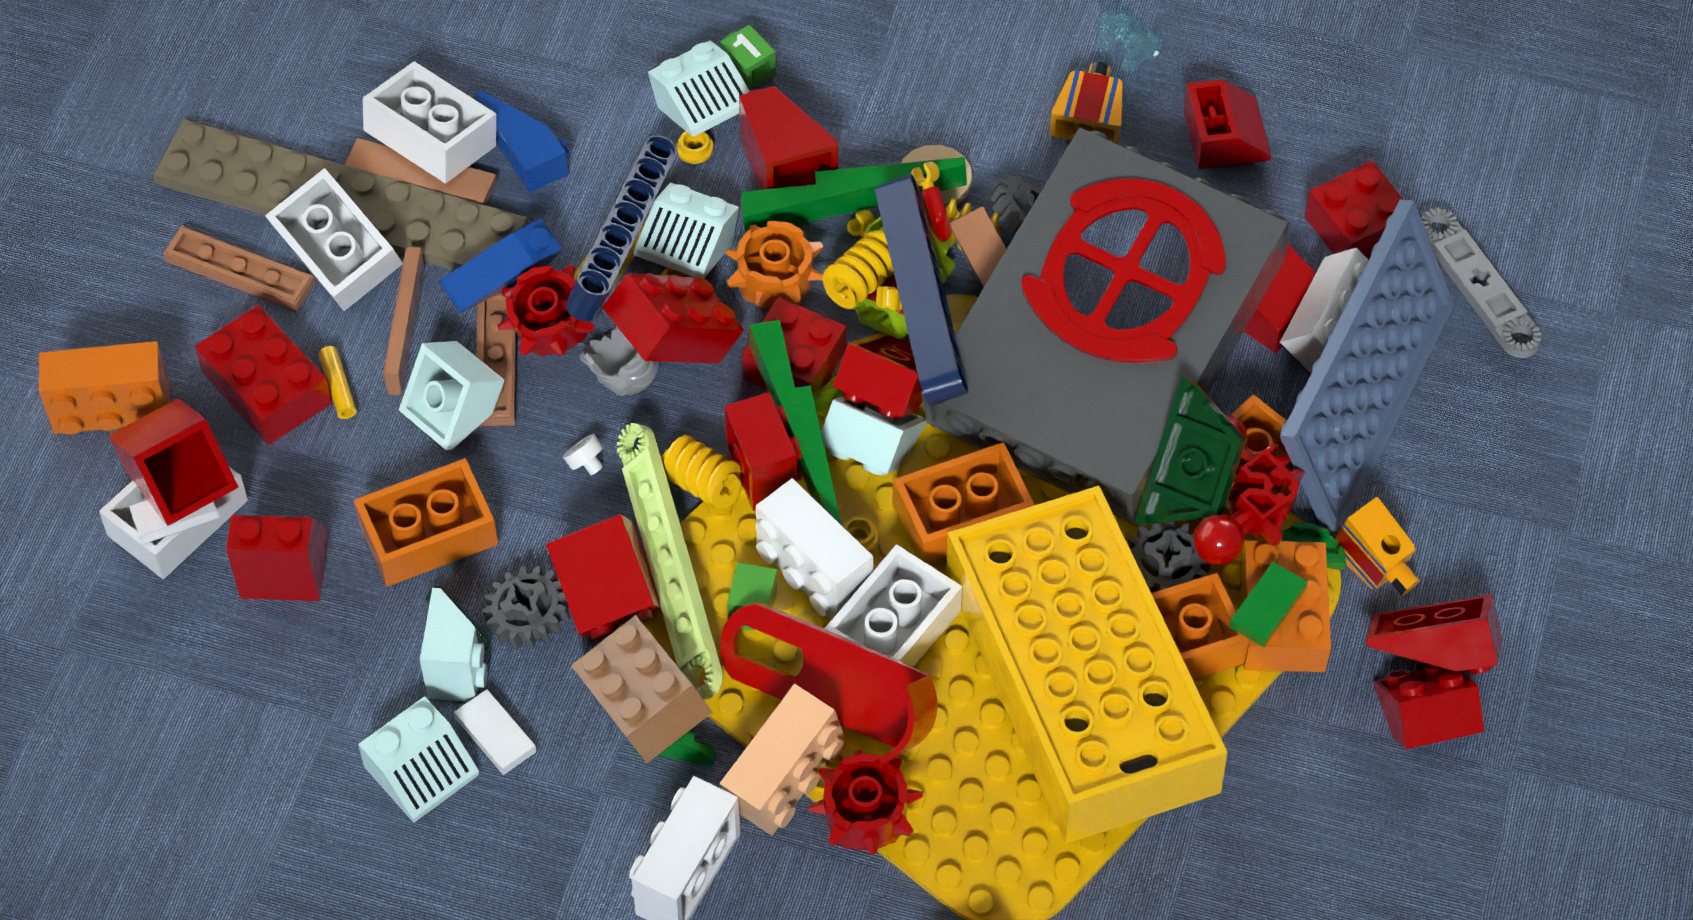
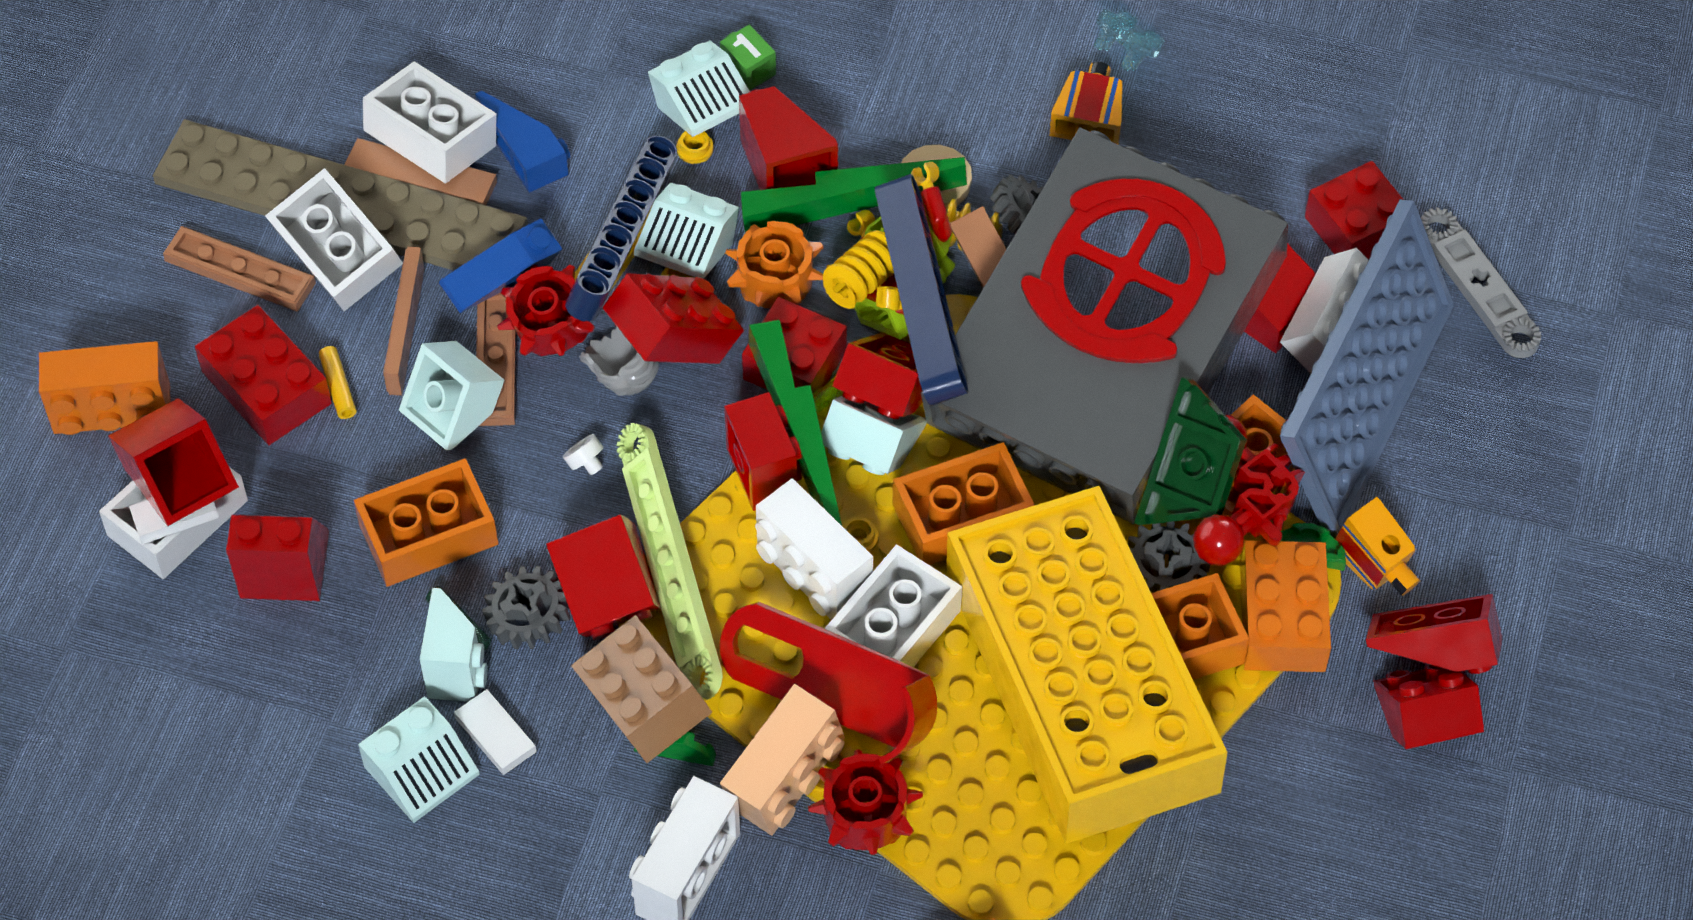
yellow piece [661,435,742,510] -> none
bright green brick [727,562,777,630] -> none
red slope [1183,79,1271,169] -> none
green tile [1229,562,1308,647] -> none

